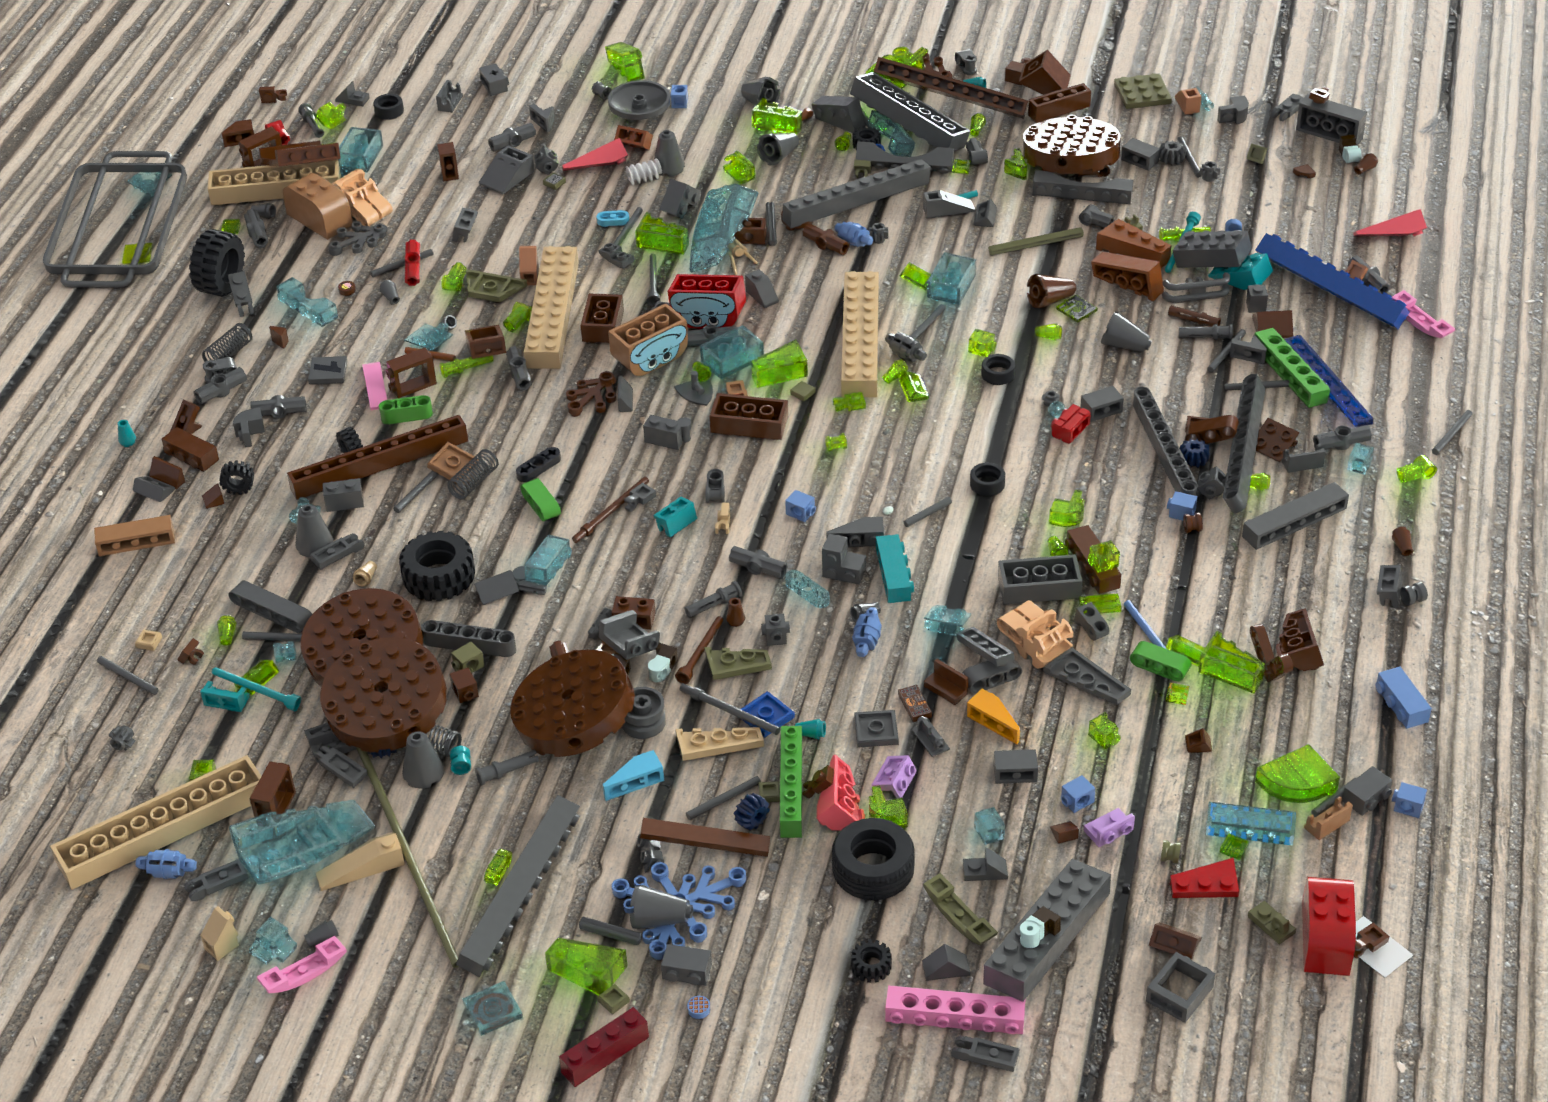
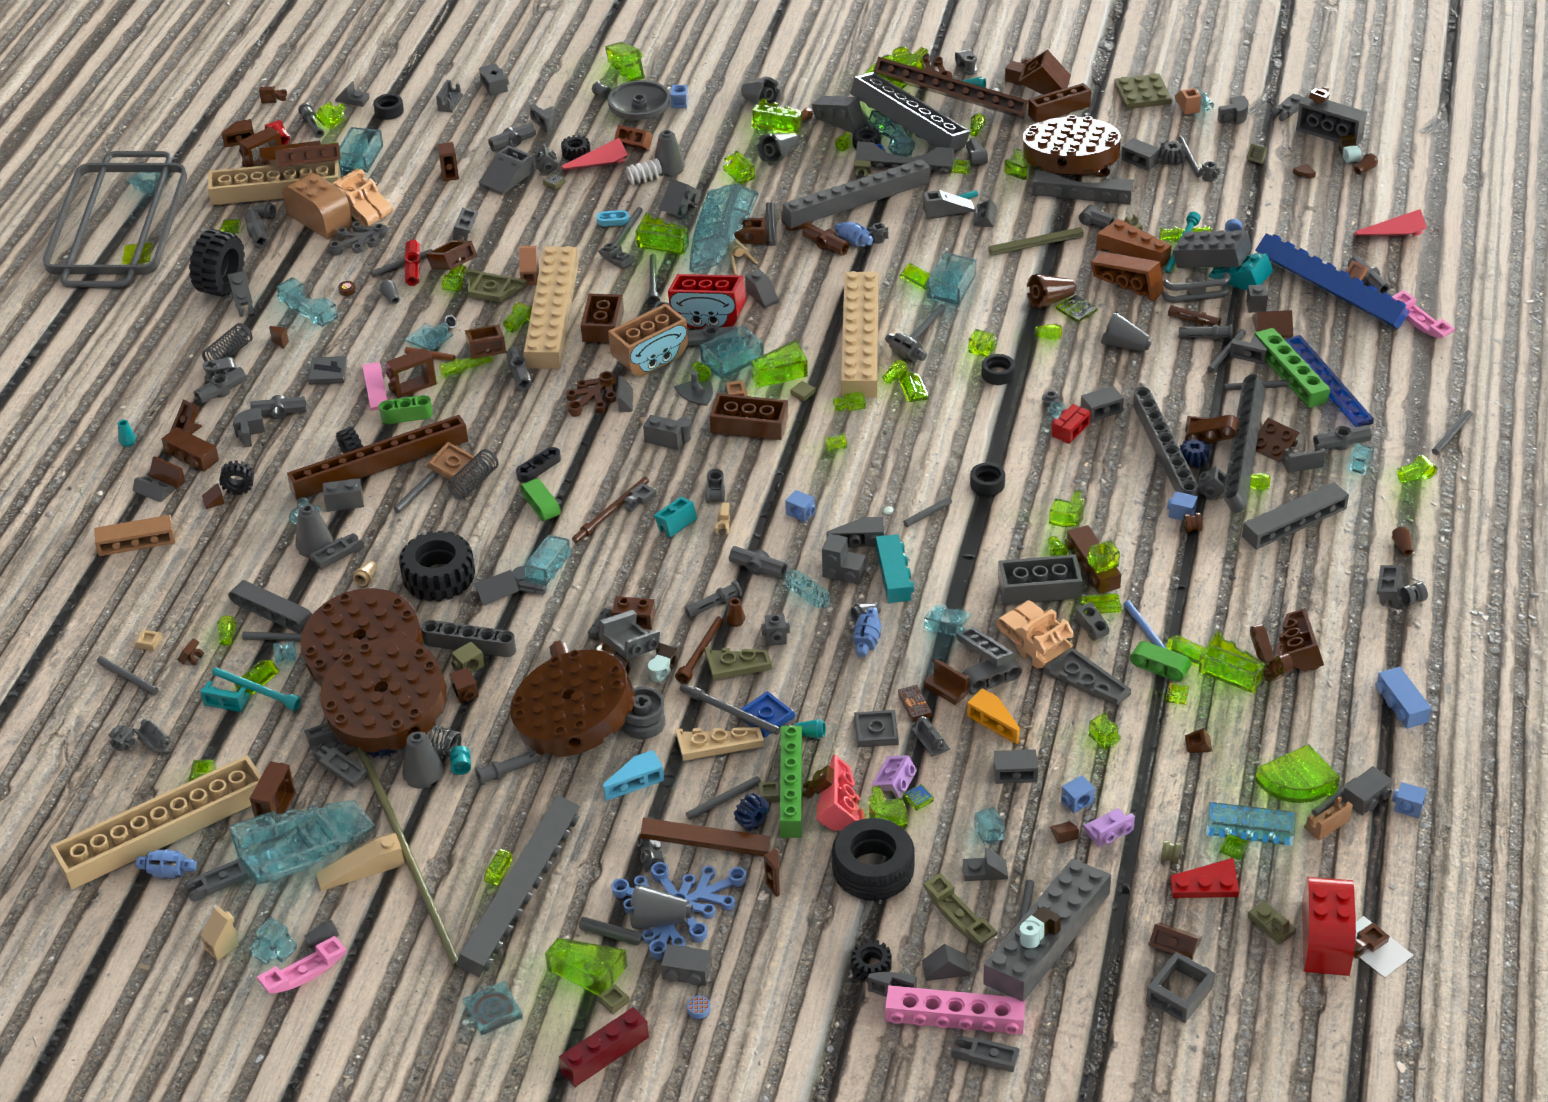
none -> dark grey hinge [132,719,171,754]
none -> reddish brown window [426,240,477,270]
none -> black tyre [561,135,590,161]
none -> reddish brown slope [764,849,780,897]
none -> dark grey slope [868,972,917,997]
none -> clear neon green tile [904,784,934,811]
none -> dark grey bar [1018,880,1034,923]

